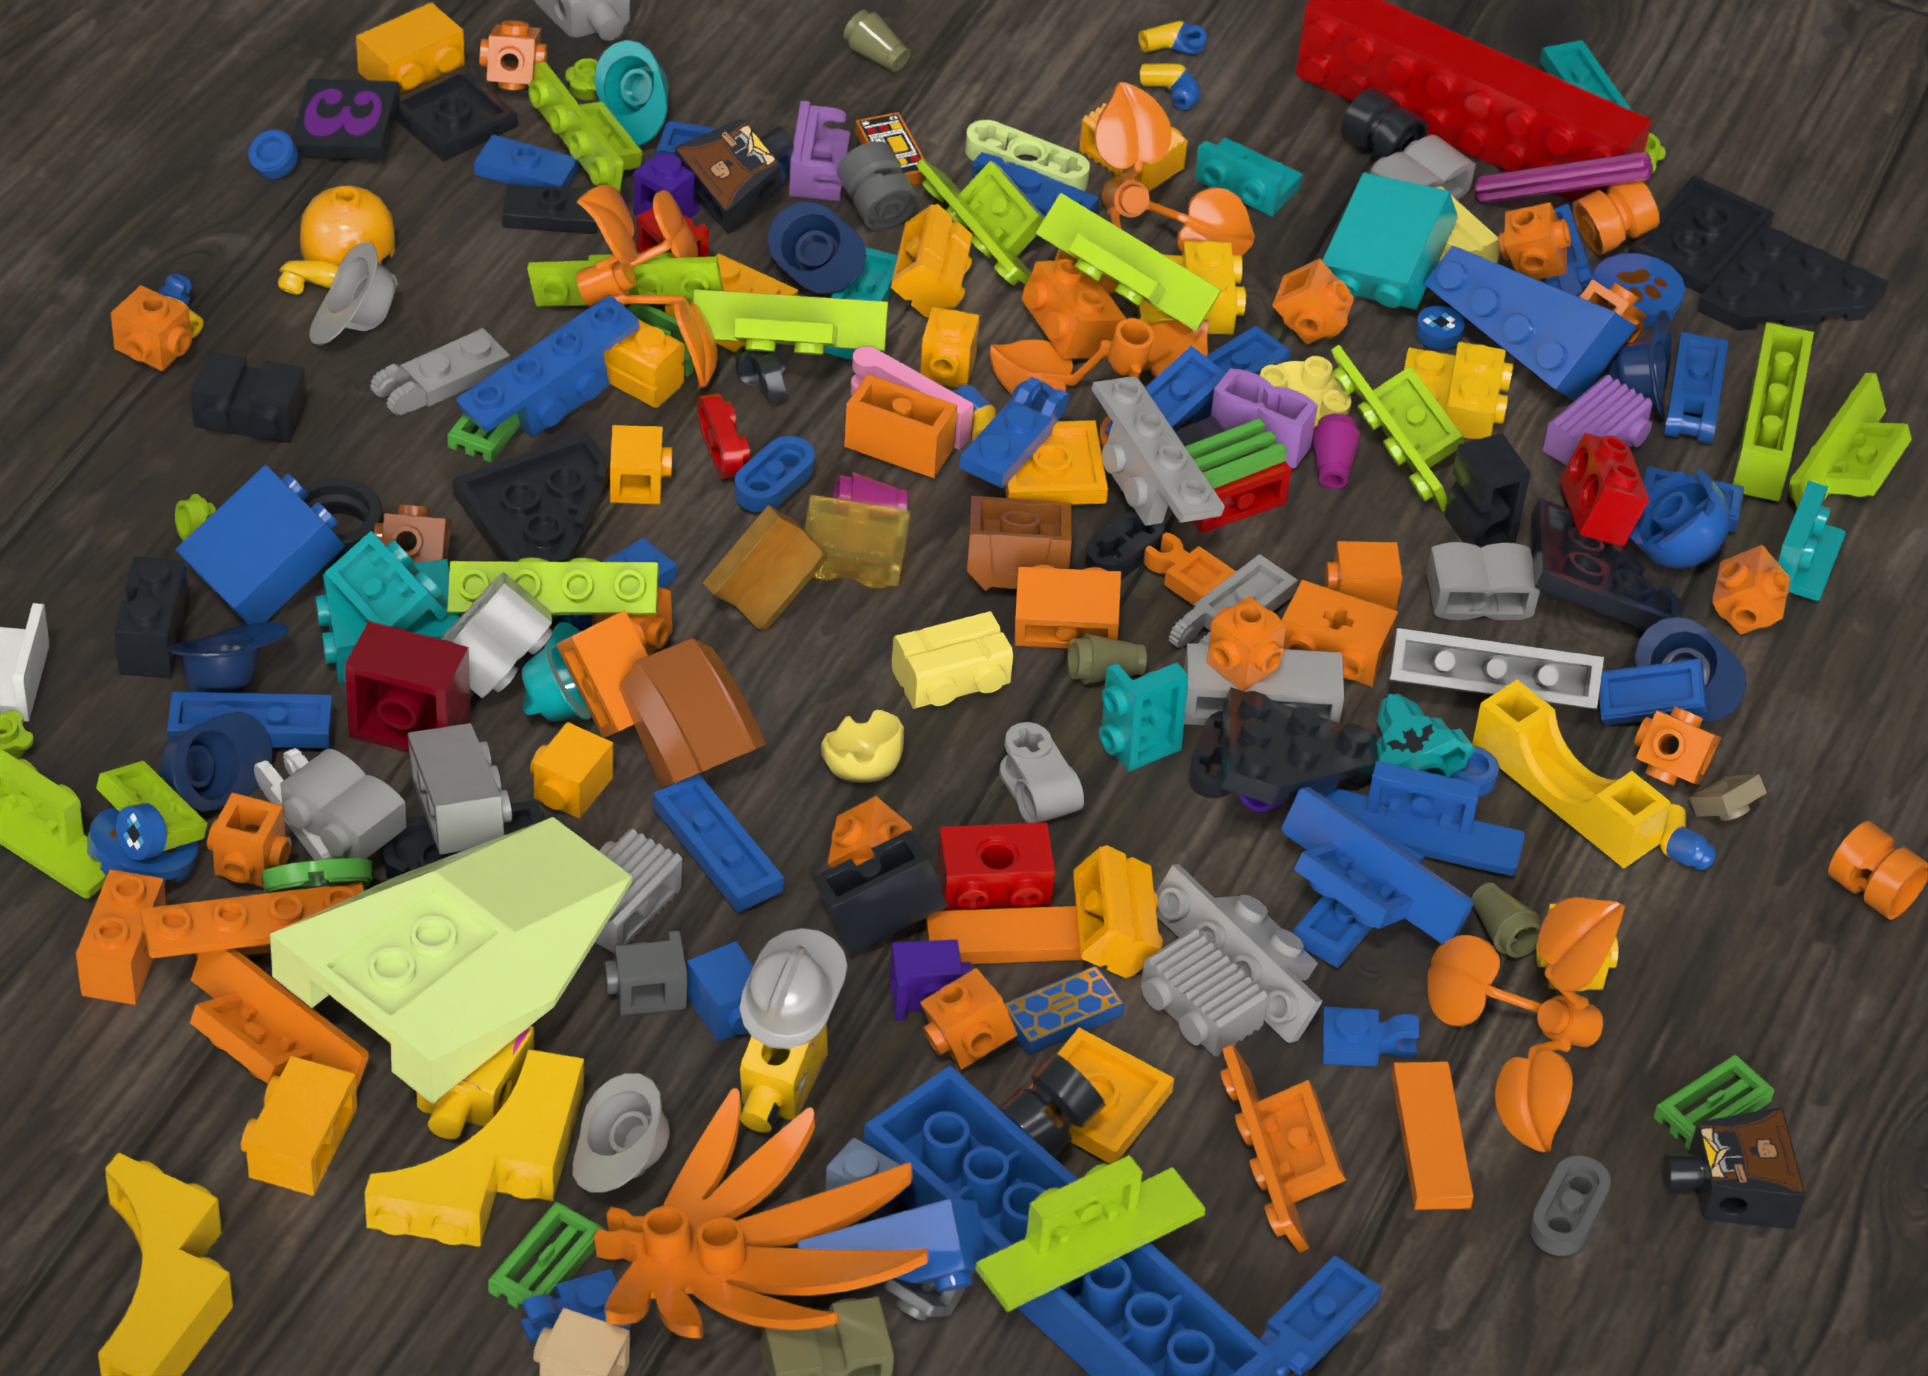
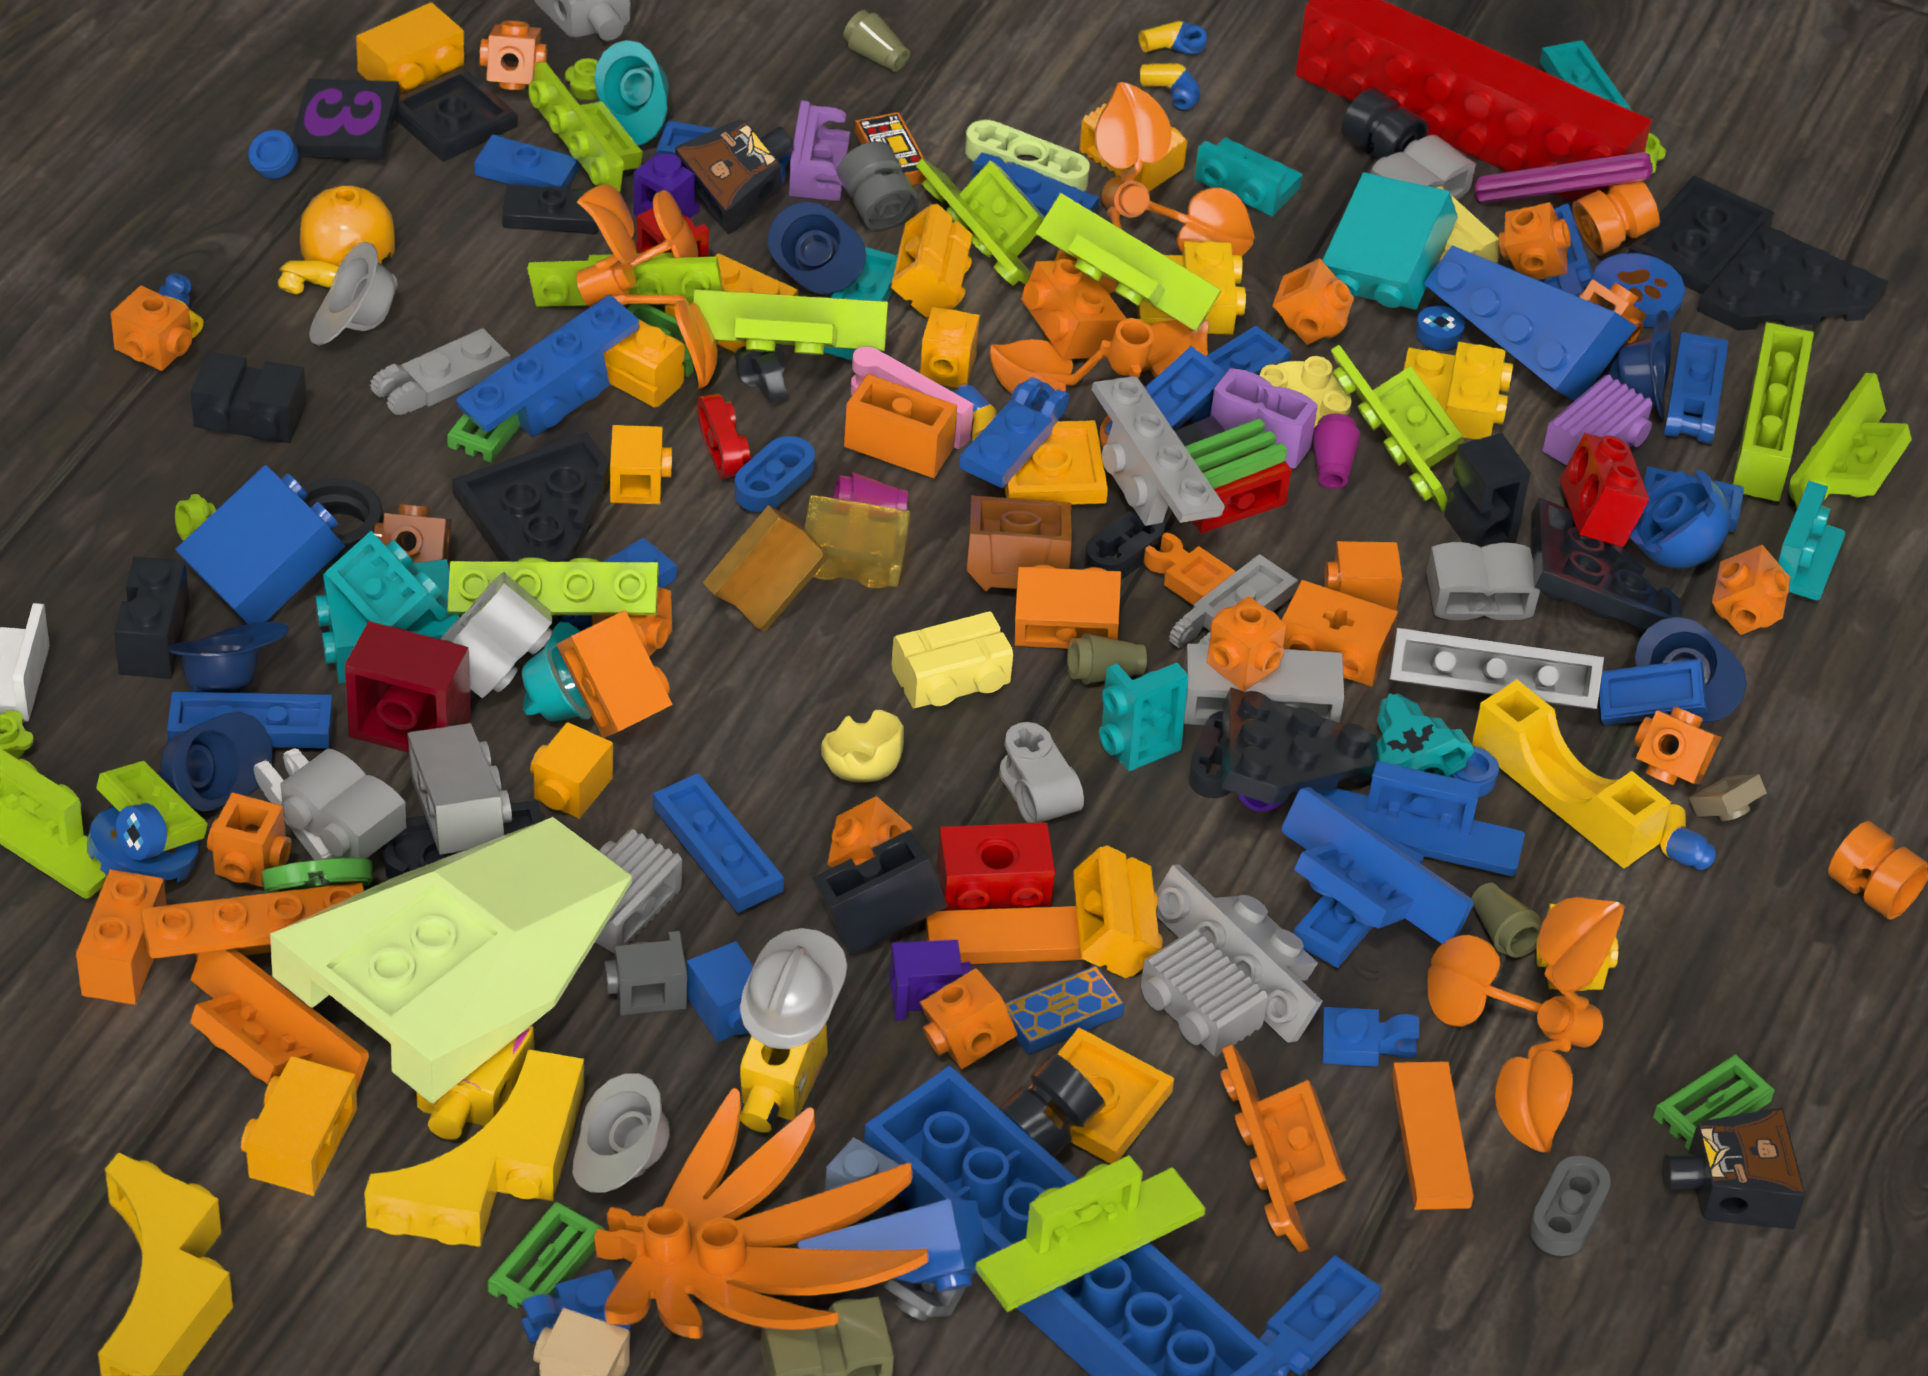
dark orange slope [620,638,766,788] -> none

